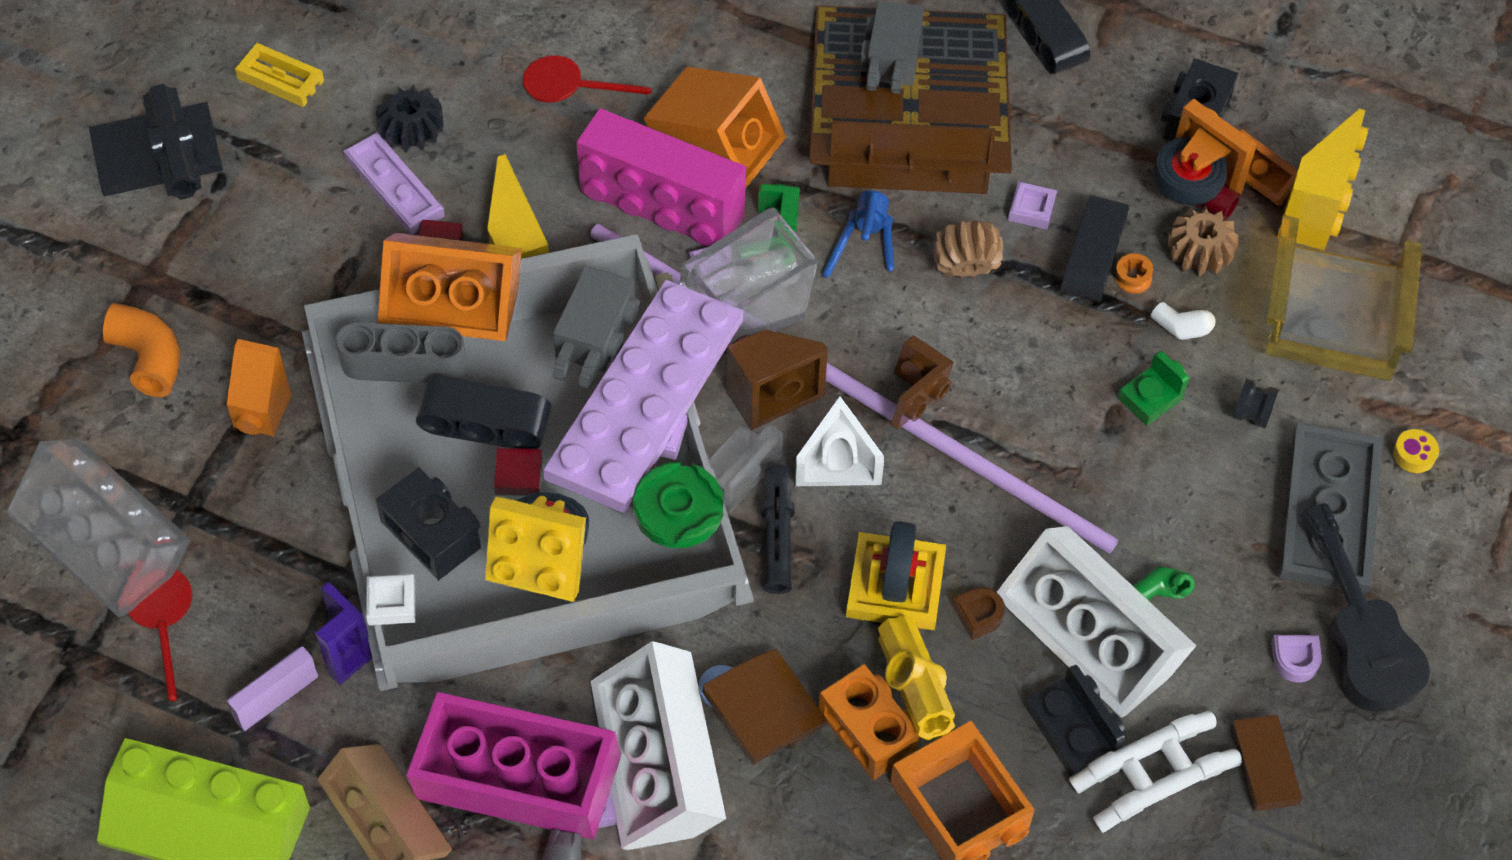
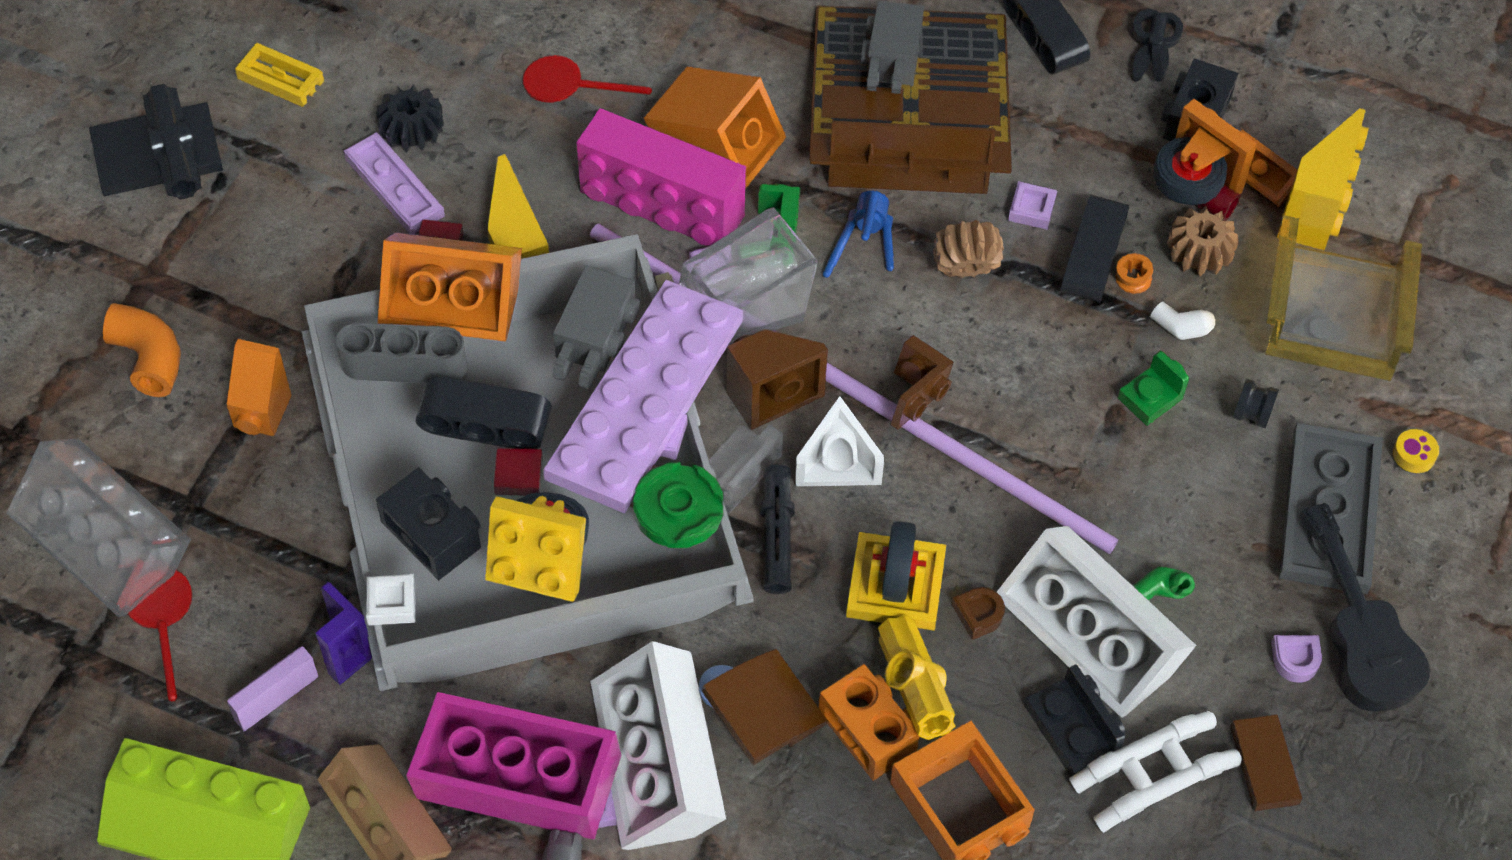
none -> black piece [1132,9,1183,82]

